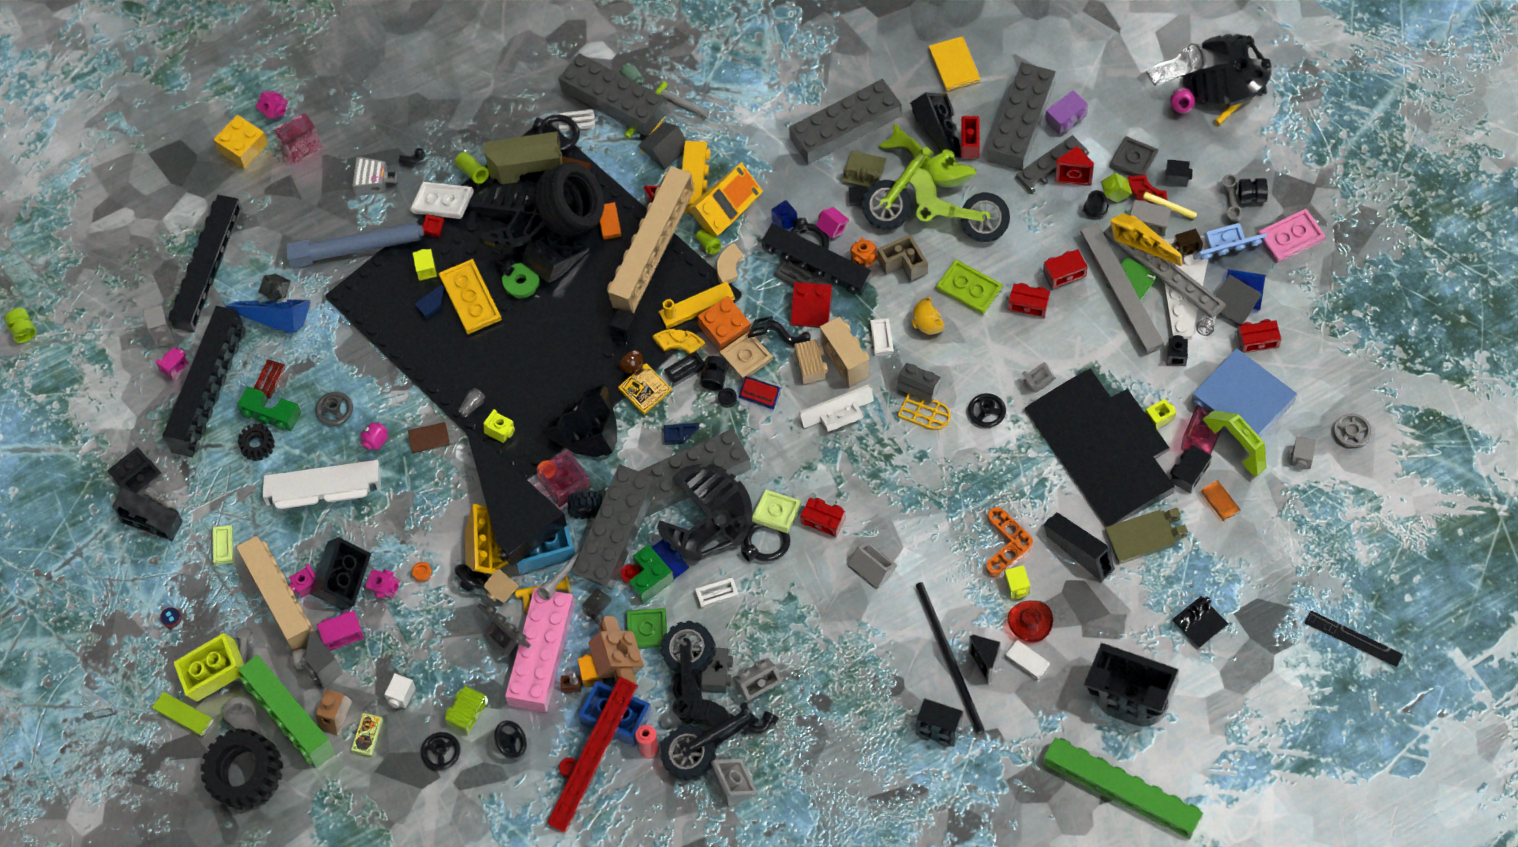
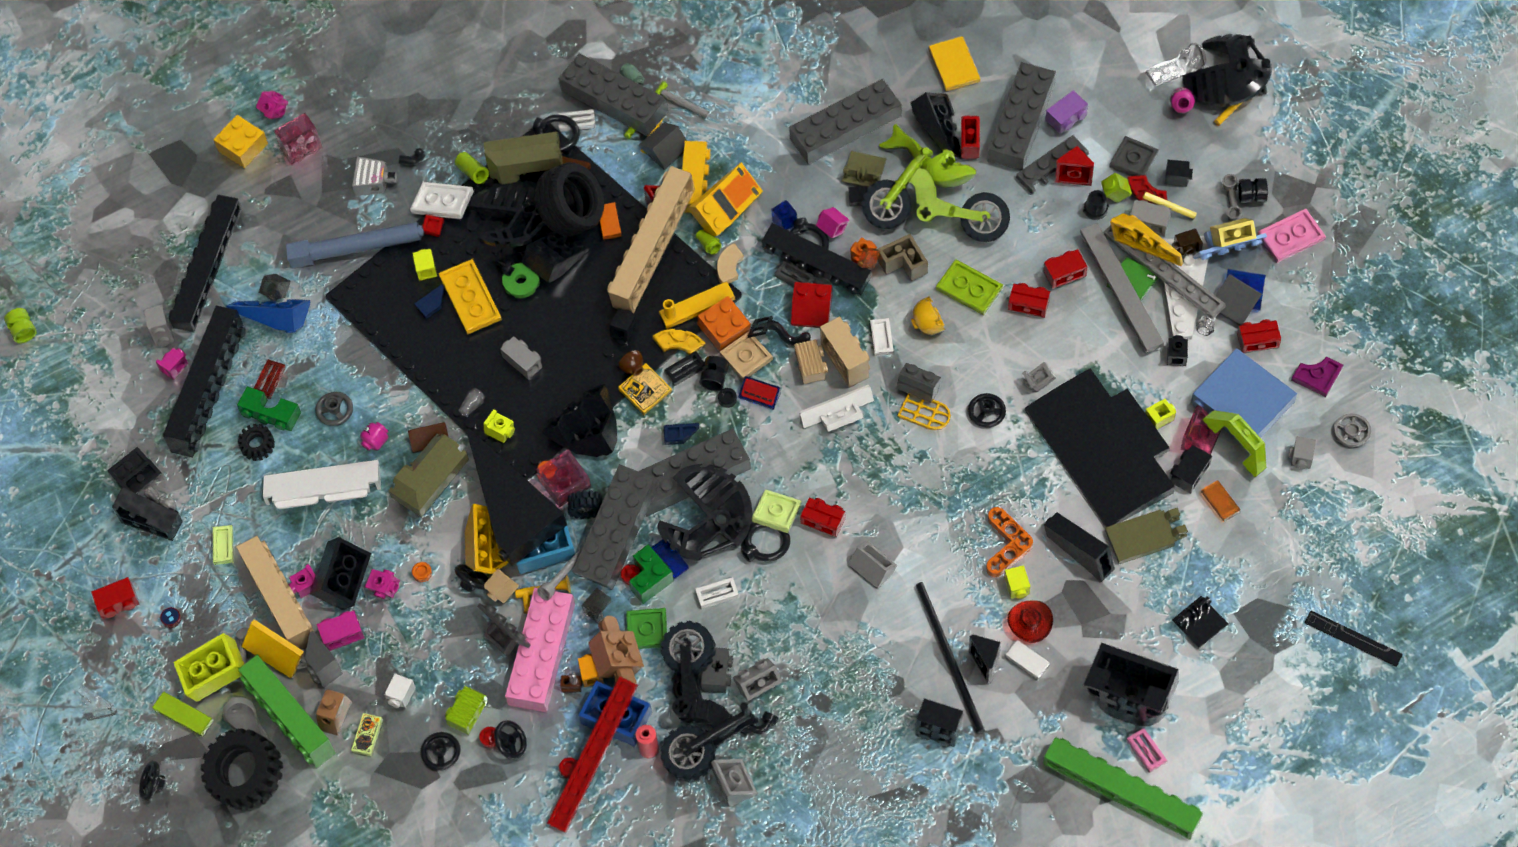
none -> red brick [91,577,140,619]
none -> black piece [139,761,165,801]
none -> yellow tile [242,620,304,679]
none -> olive brick [389,434,469,517]
none -> red tile [479,726,496,748]
none -> light grey brick [500,336,542,380]
none -> clear orange tile [857,248,881,269]
none -> bright pink tile [1126,728,1167,773]
none -> light yellow brick [1210,218,1257,247]
none -> magenta tile [1291,356,1344,397]

